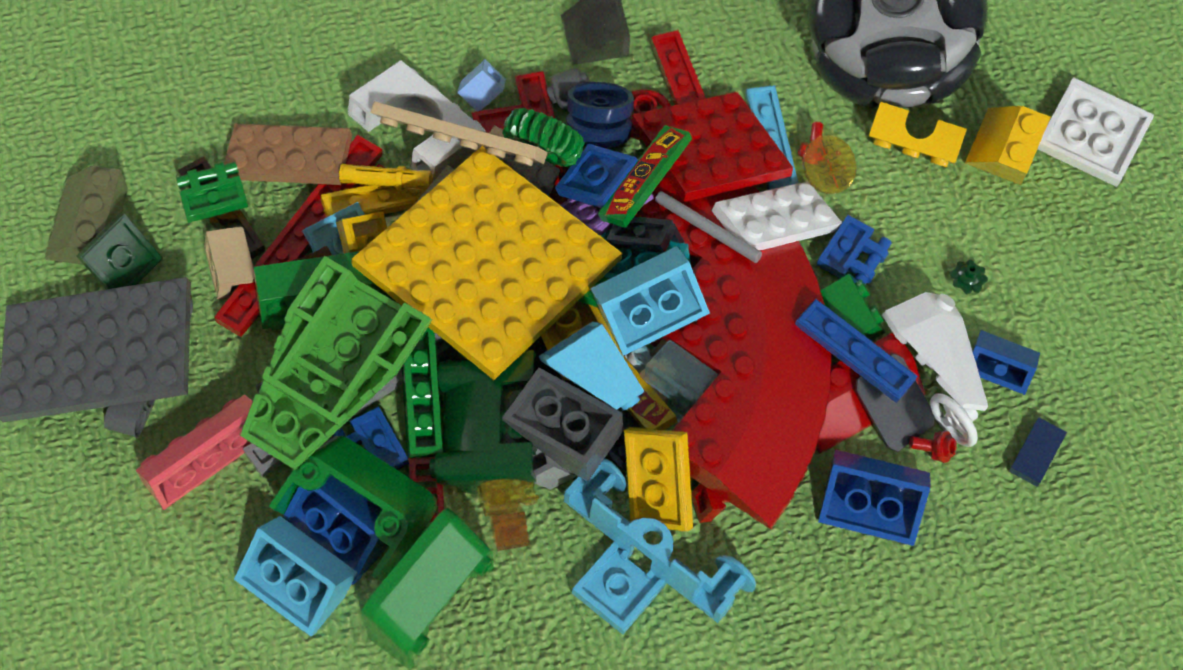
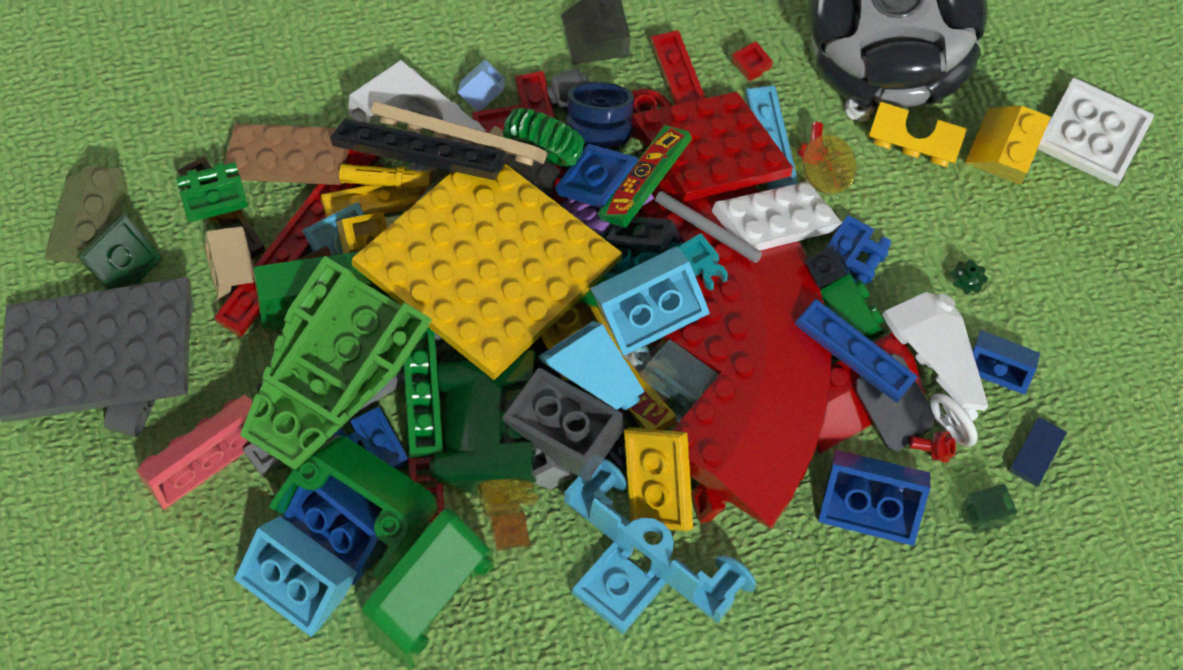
none -> black tile [330,118,508,180]
none -> teal plate [678,233,728,291]
none -> red tile [731,41,773,81]
none -> black brick [805,246,852,288]
none -> white plate [845,99,874,122]
none -> clear green brick [961,483,1017,535]

